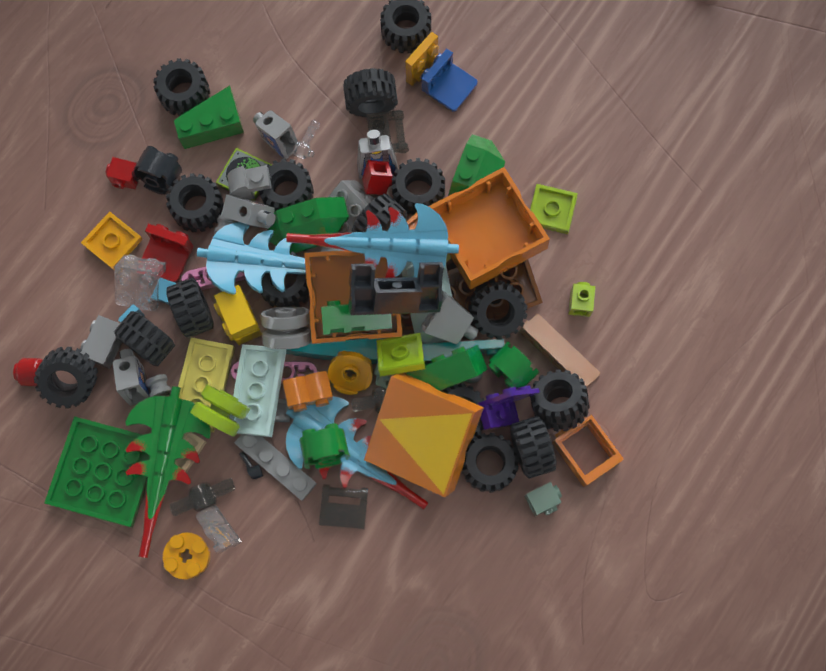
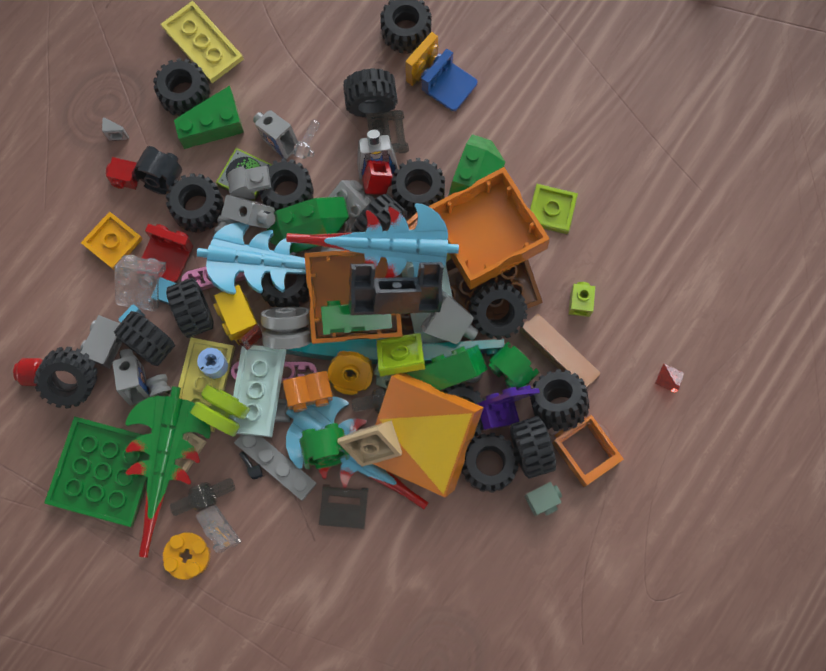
none -> light grey slope [102,118,129,140]
none -> light yellow plate [161,1,244,84]
none -> light blue piece [197,348,228,379]
none -> clear red slope [237,324,262,350]
none -> tan slope [338,420,402,467]
none -> clear red slope [655,363,684,392]

